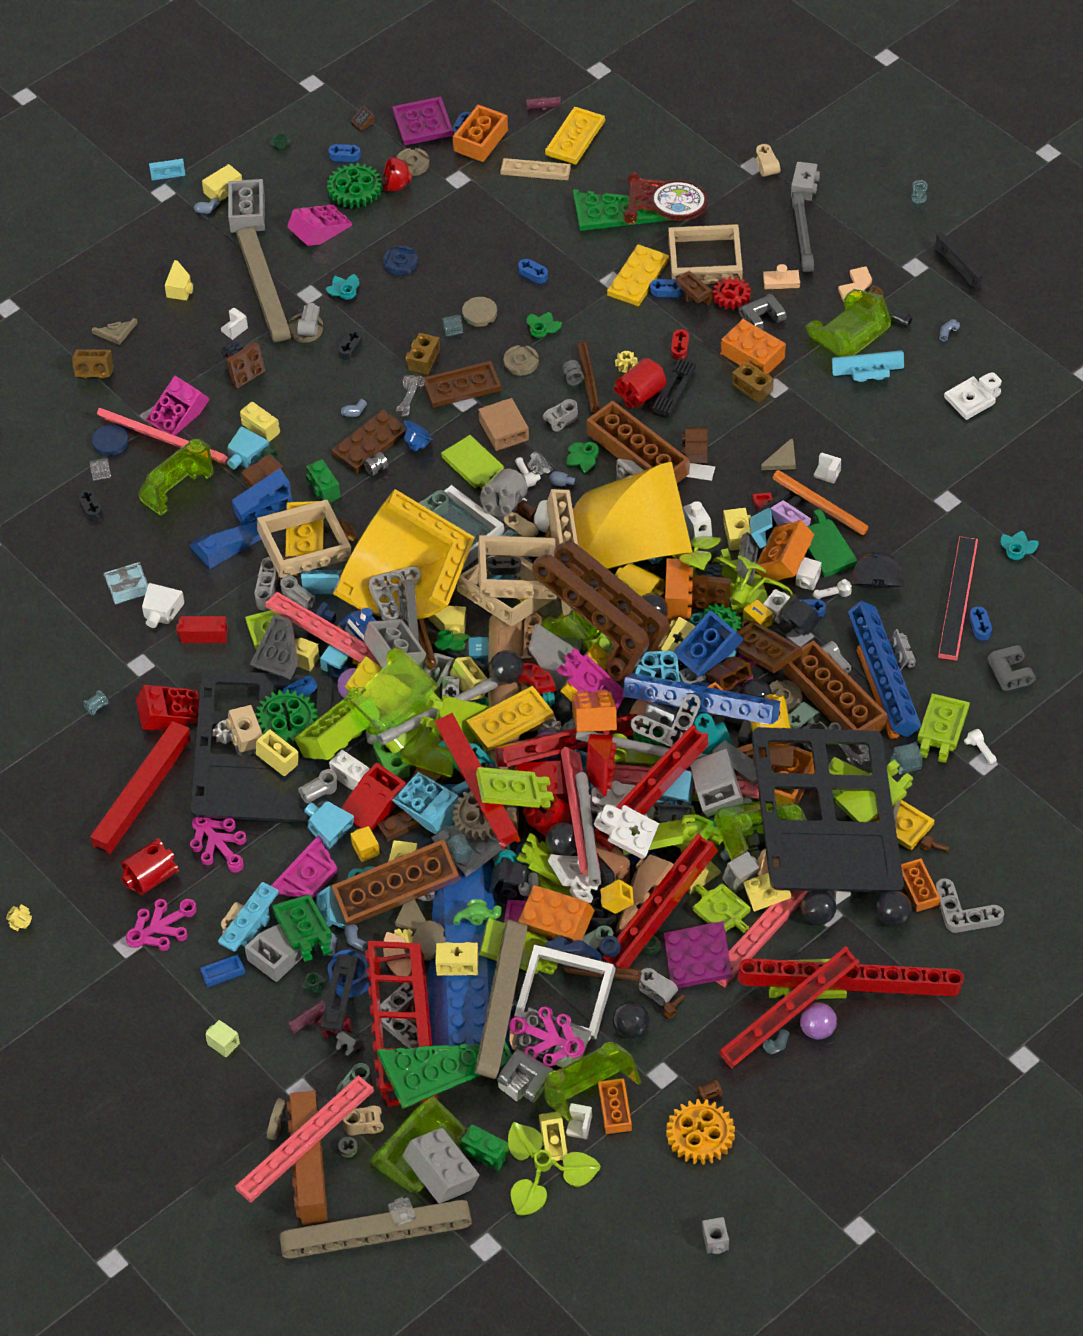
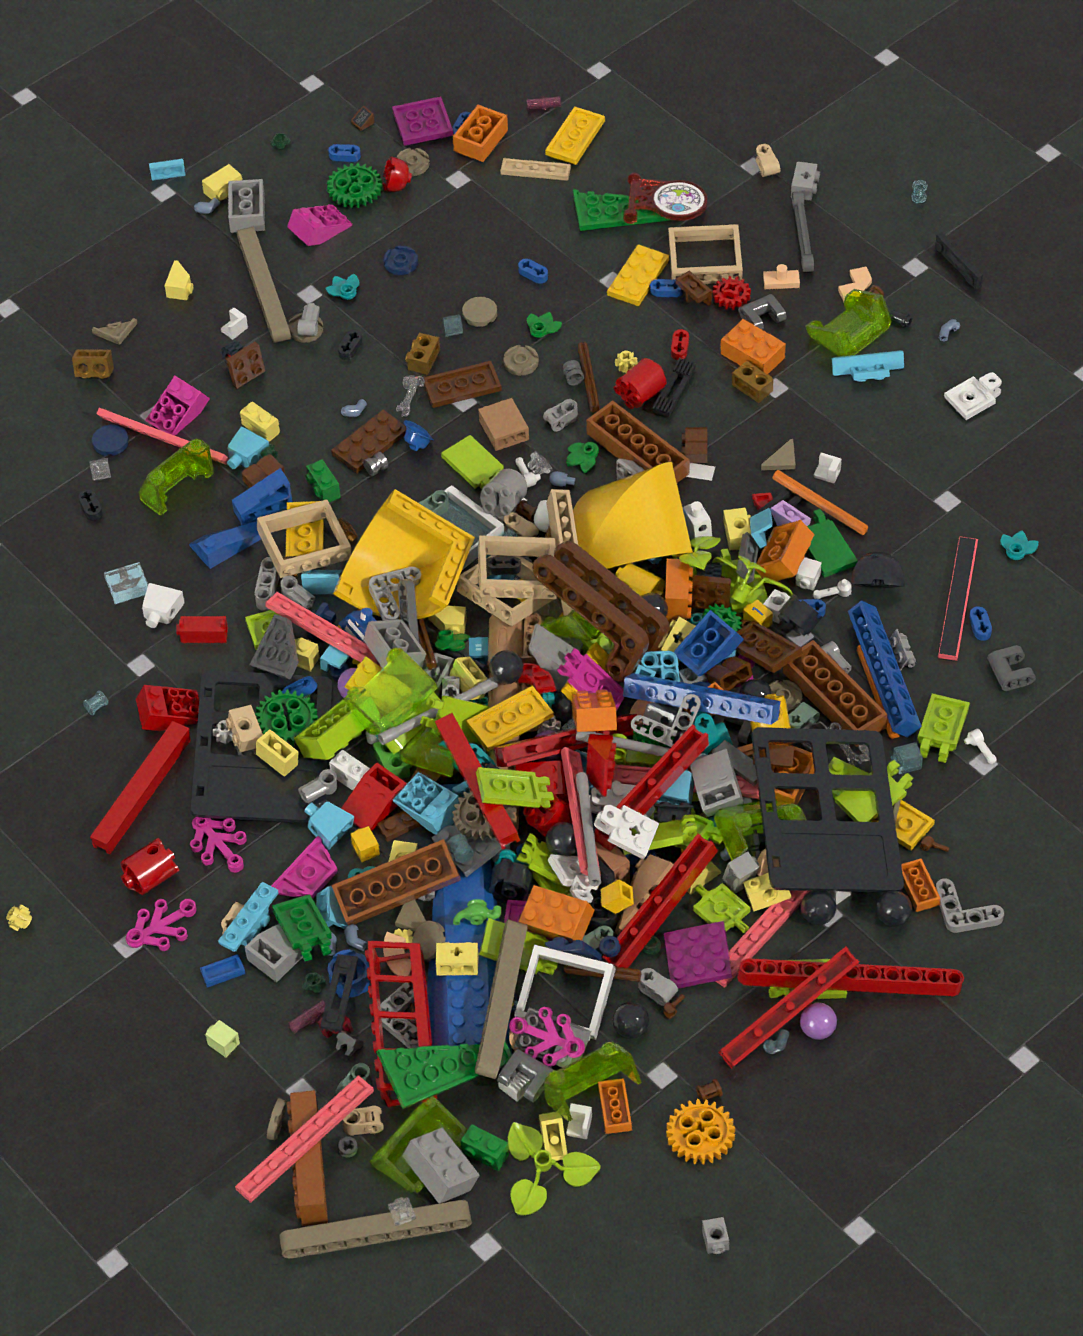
dark grey arm [518,873,539,896] -> none

